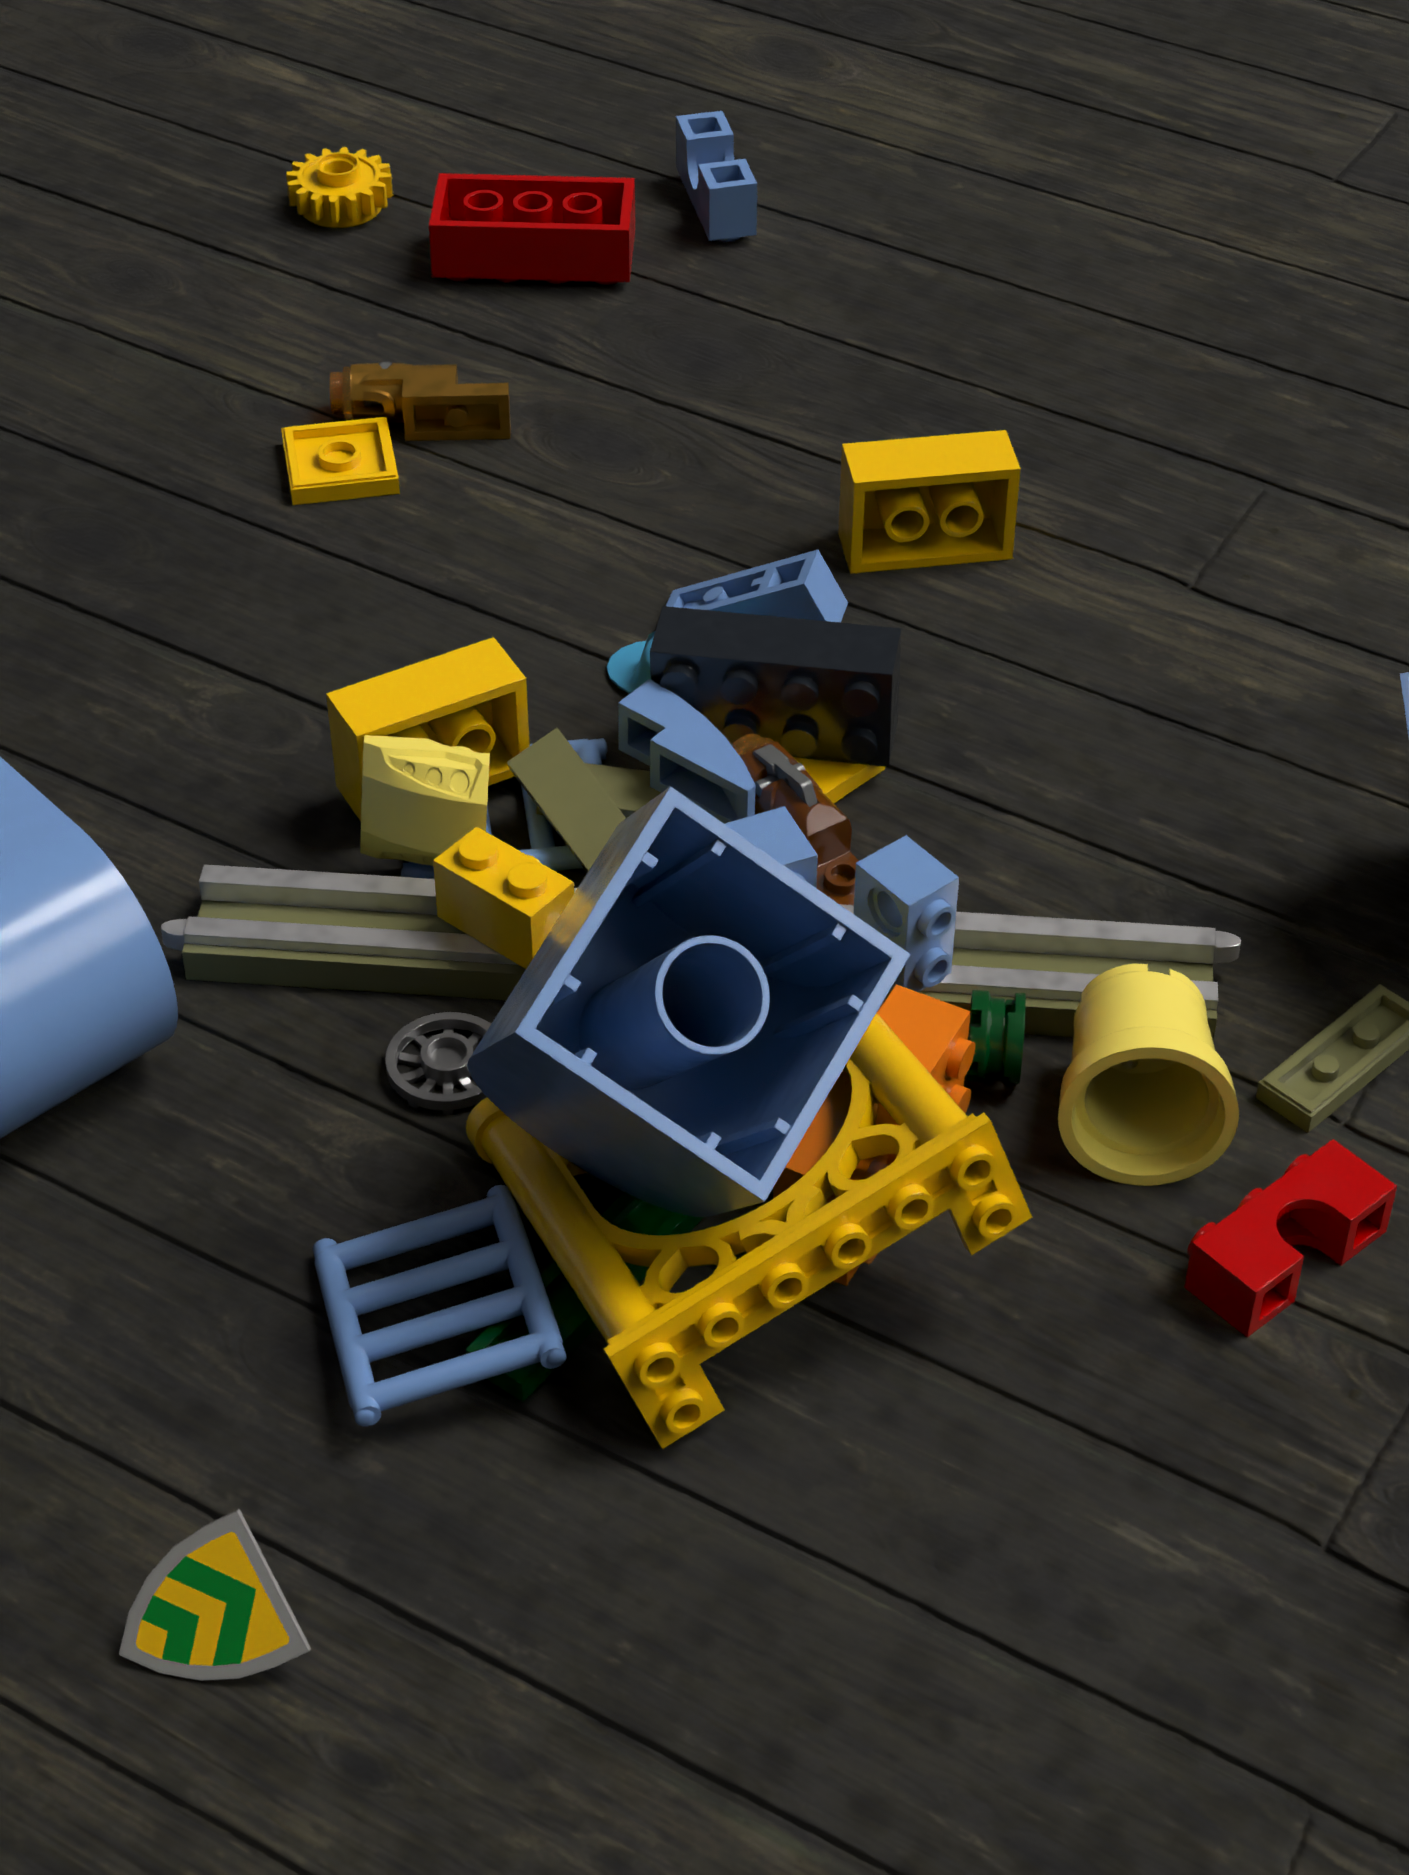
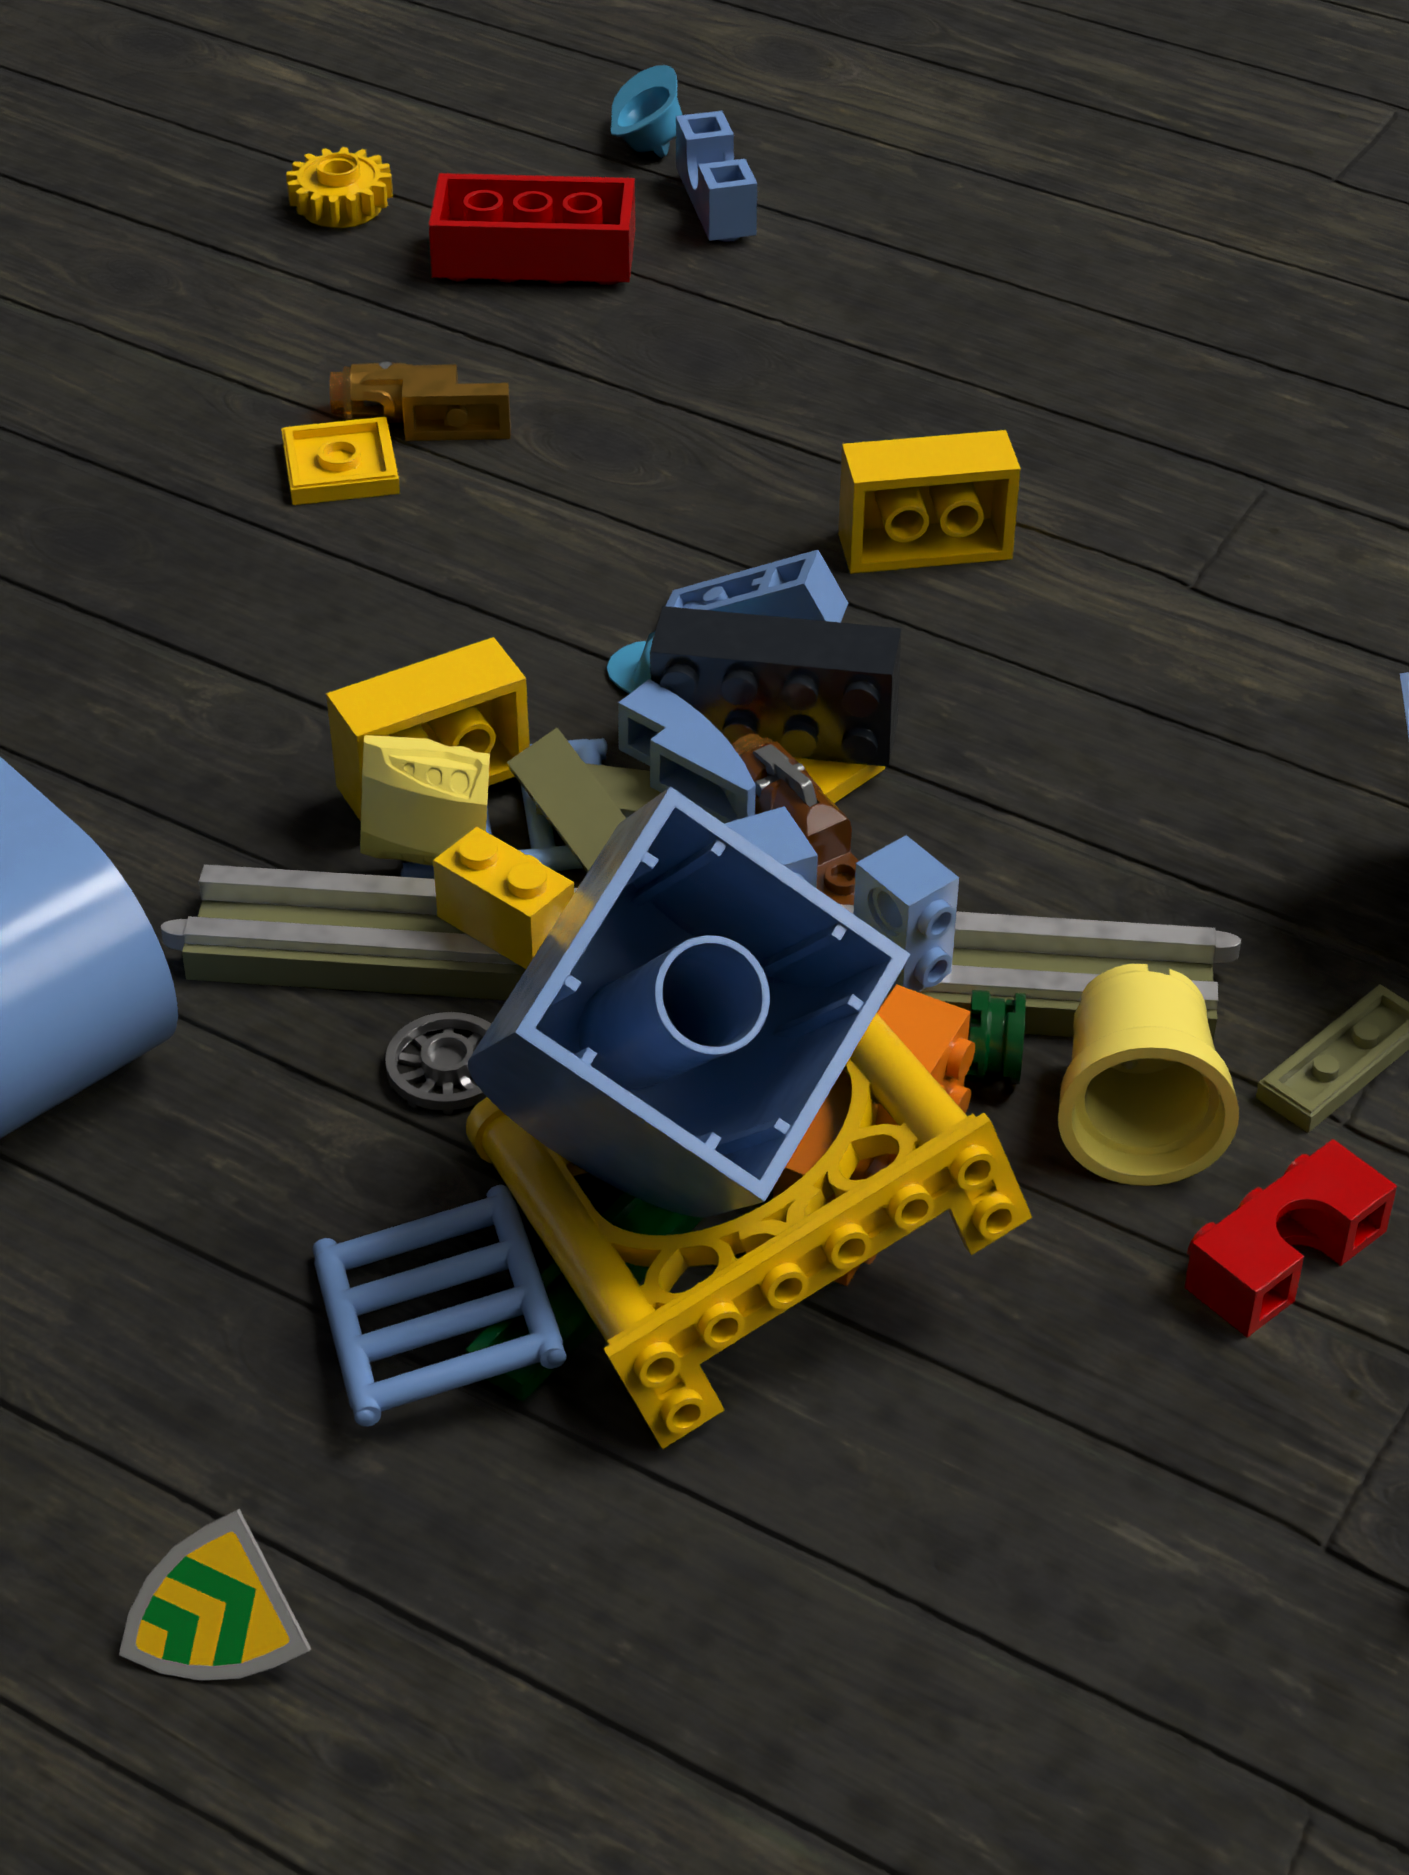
none -> dark azure piece [611,65,683,158]

